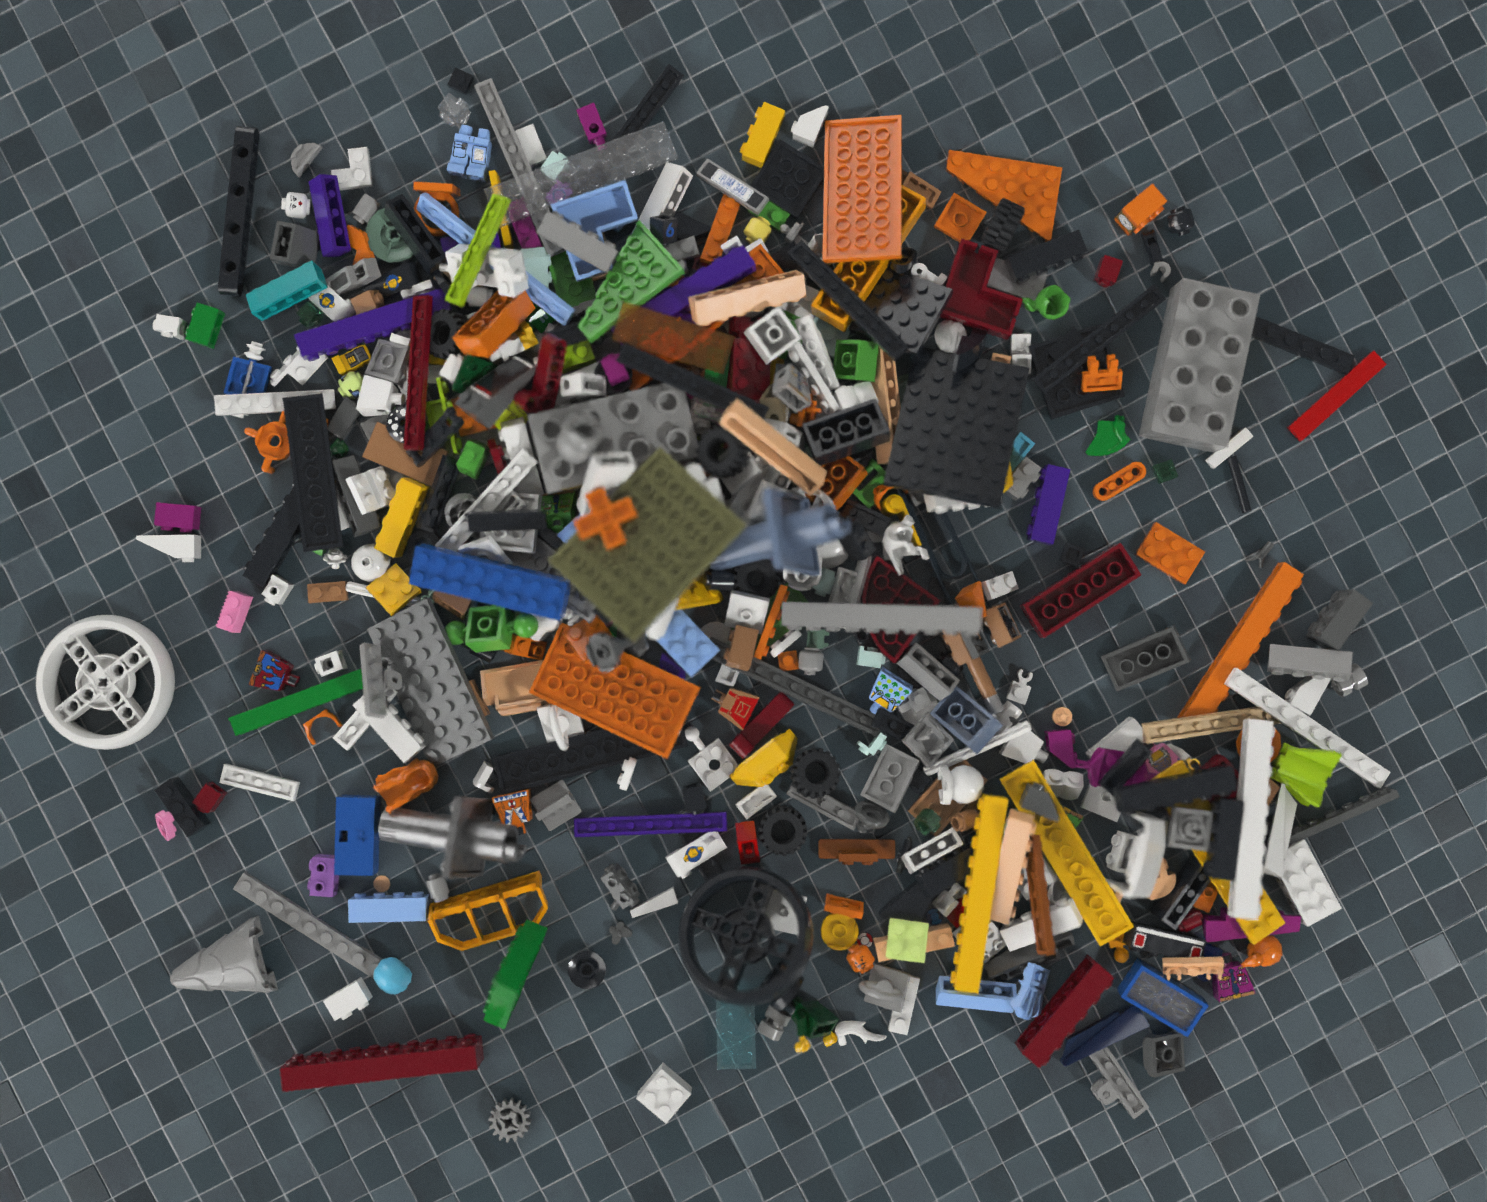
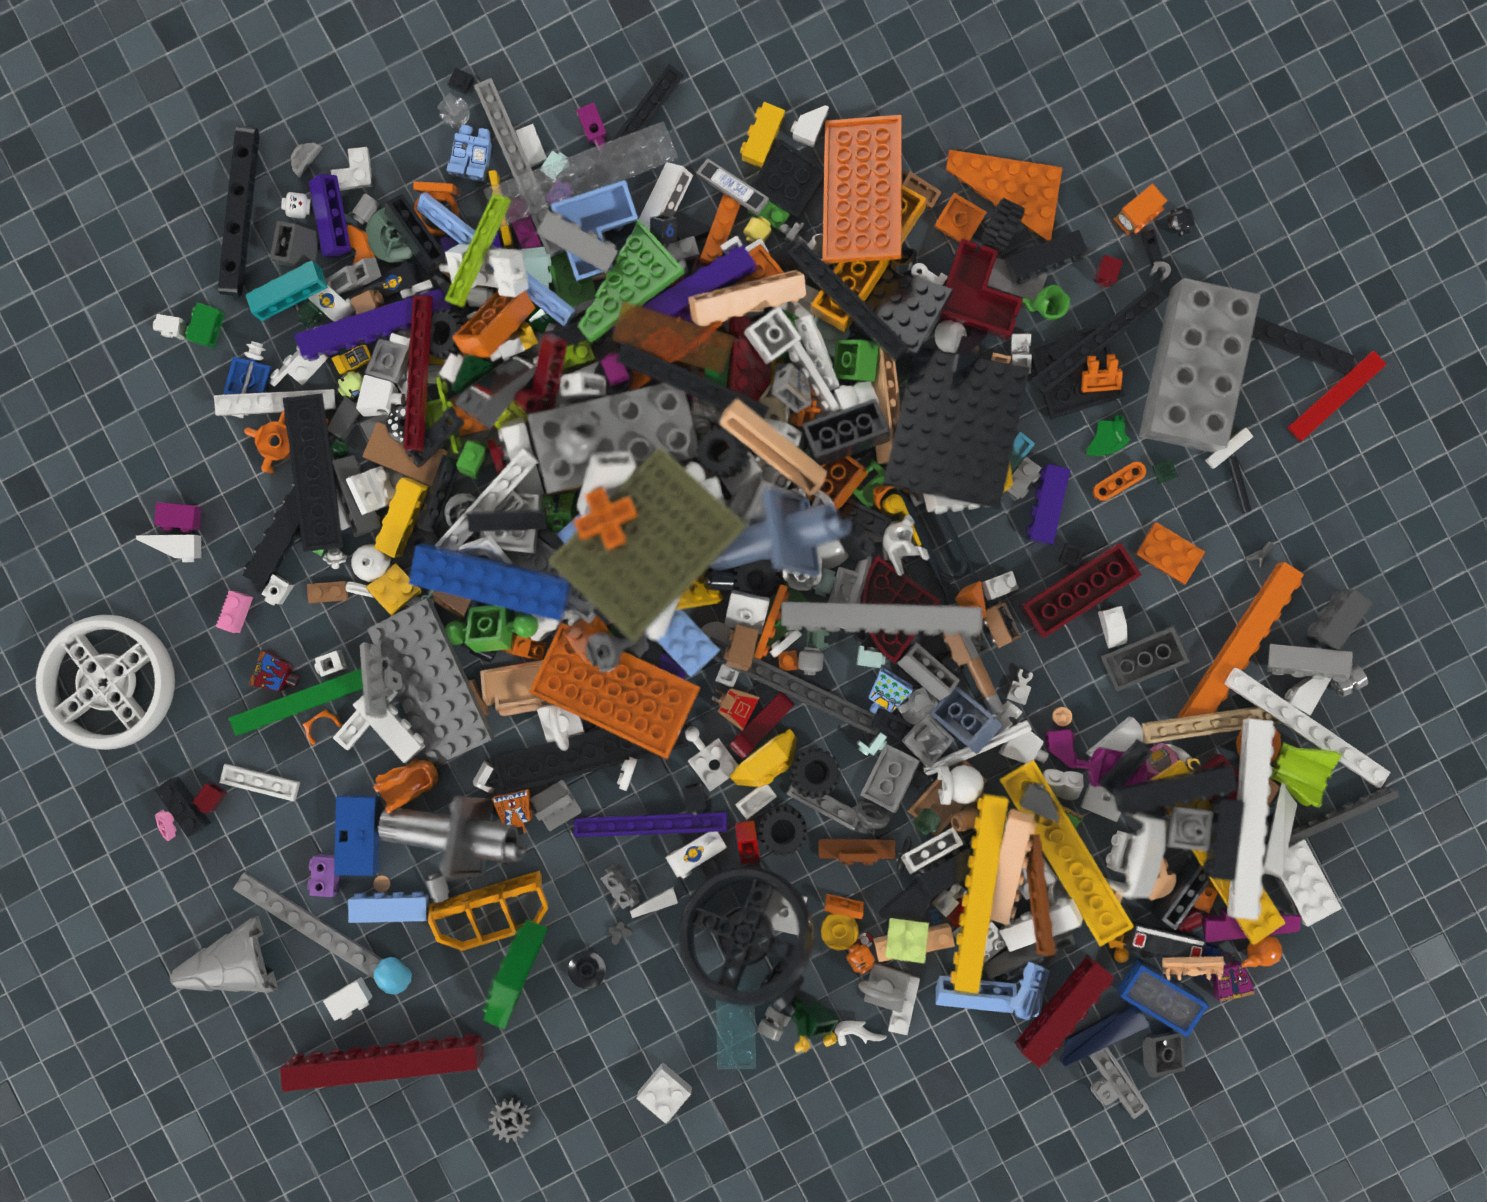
none -> white slope [1098,606,1127,648]

